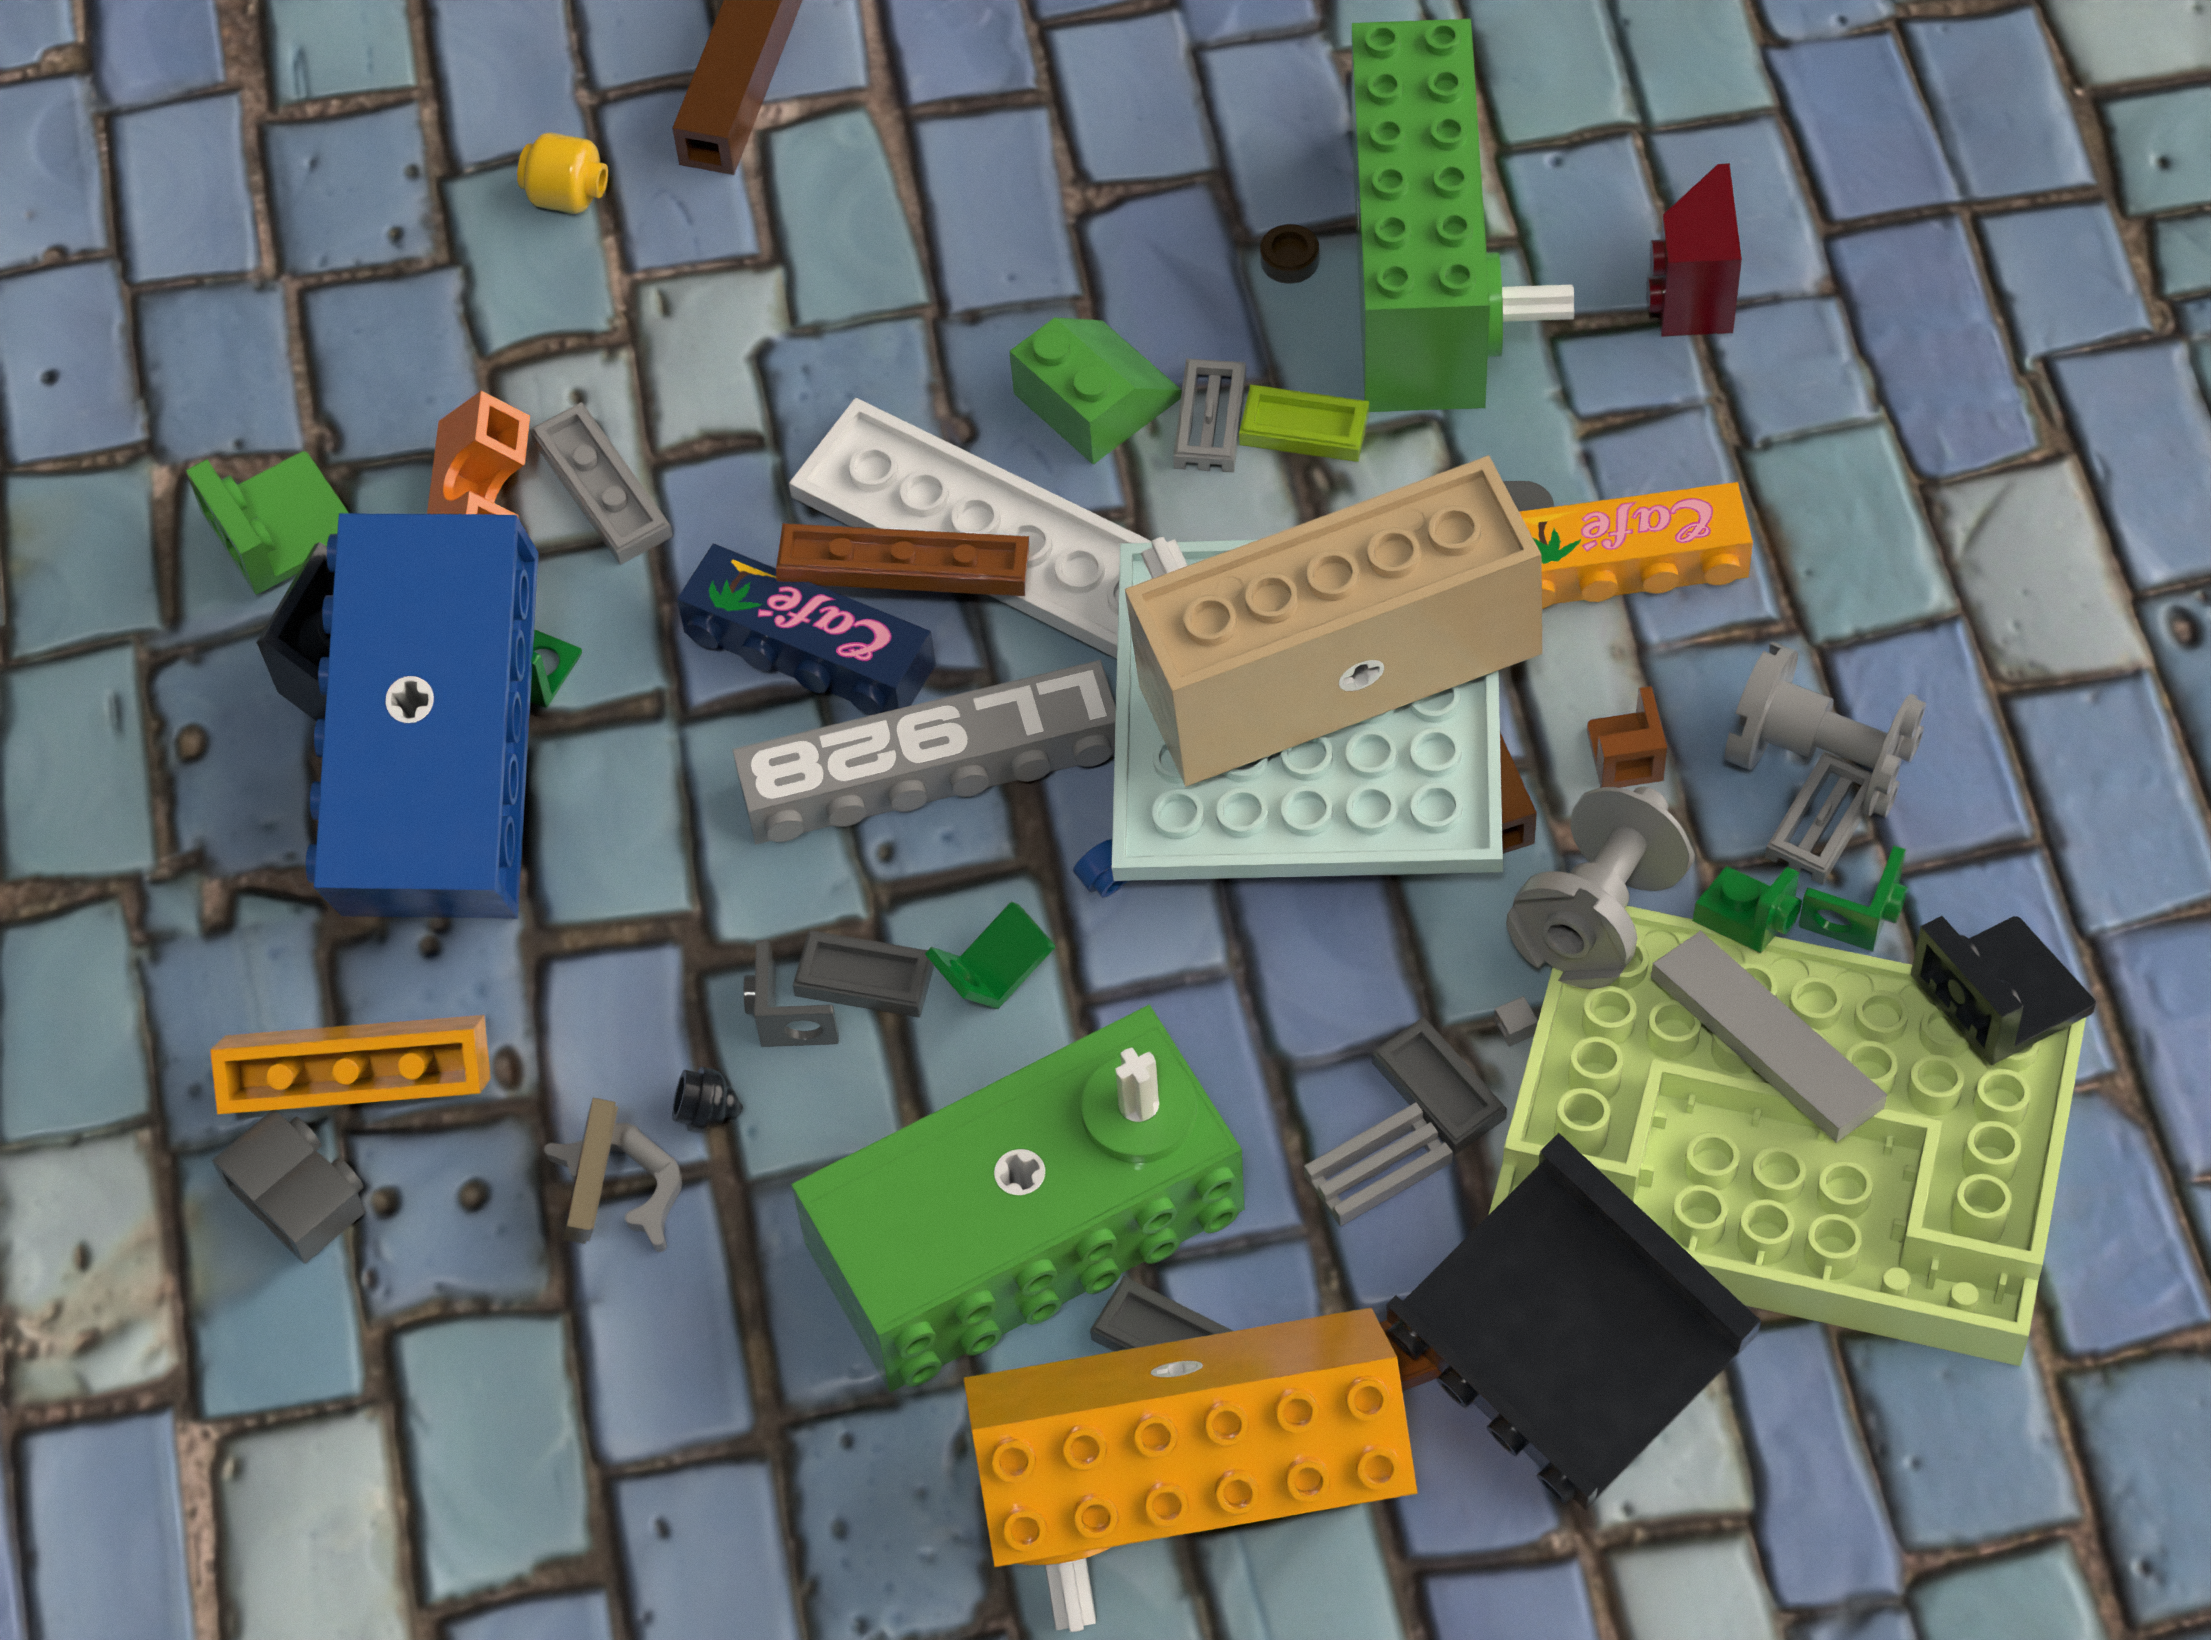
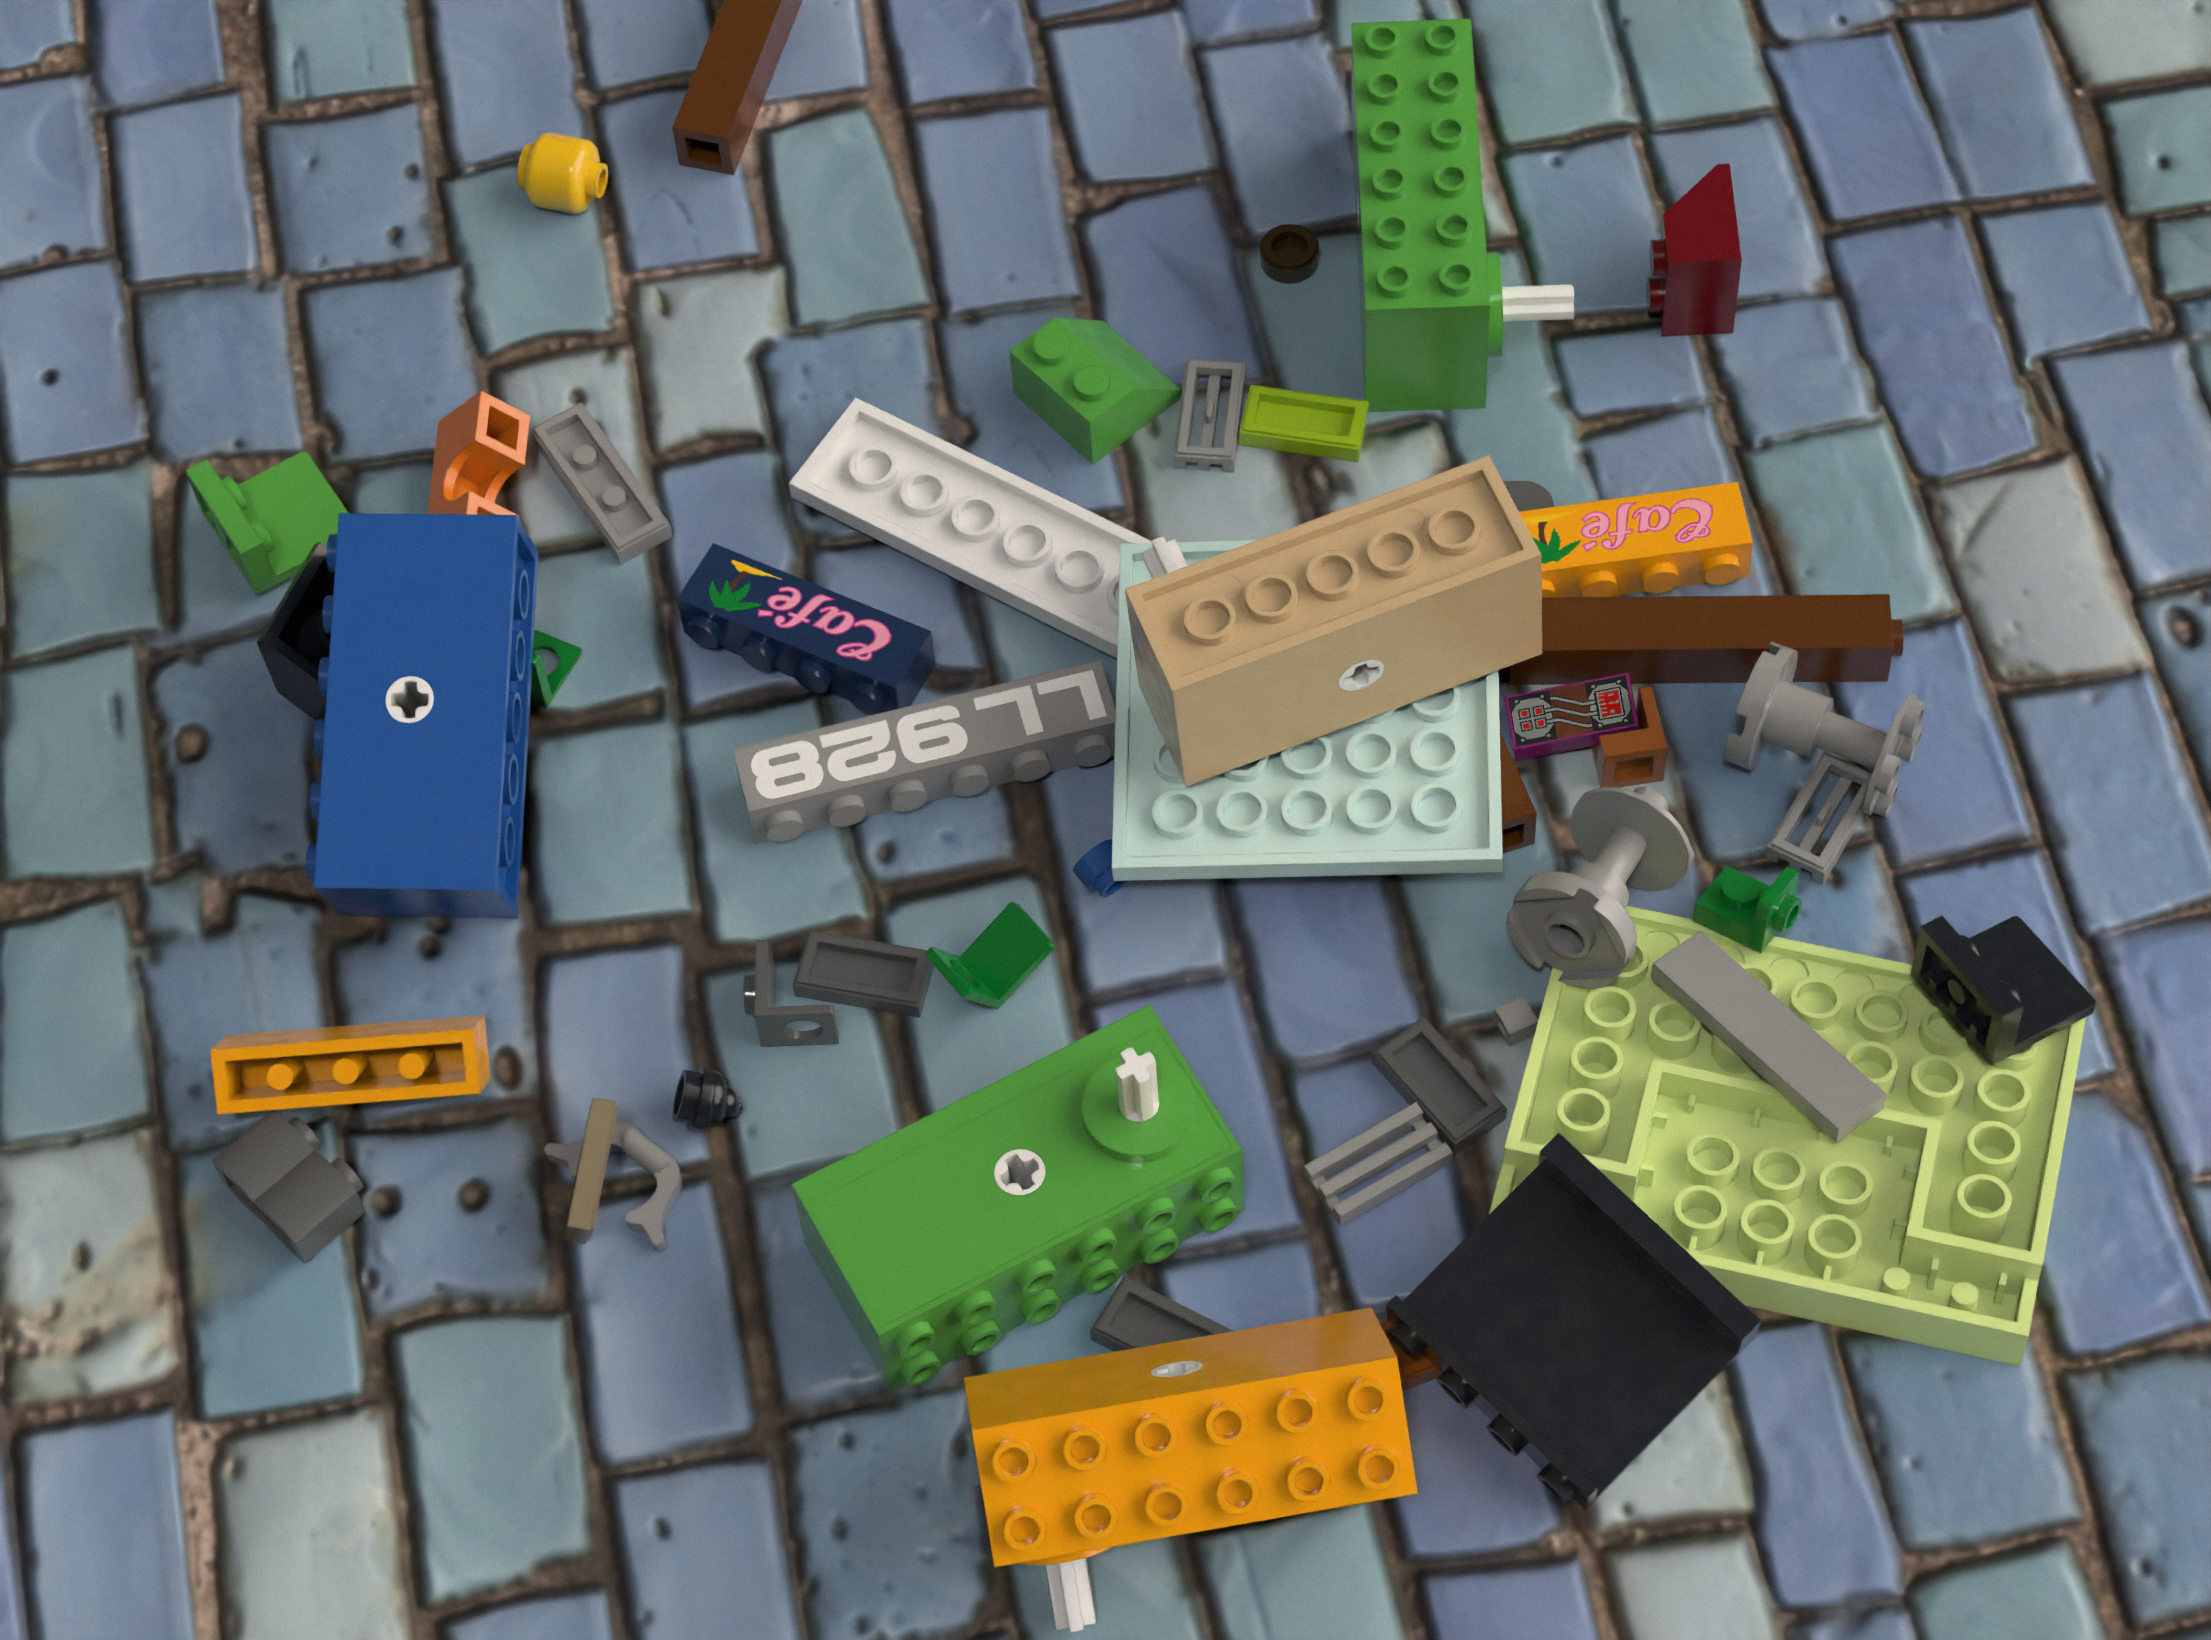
dark orange tile [776,523,1029,596] -> none
green bracket [1799,845,1908,951] -> none
none -> tile [1504,672,1640,761]
none -> reddish brown brick [1509,594,1904,685]

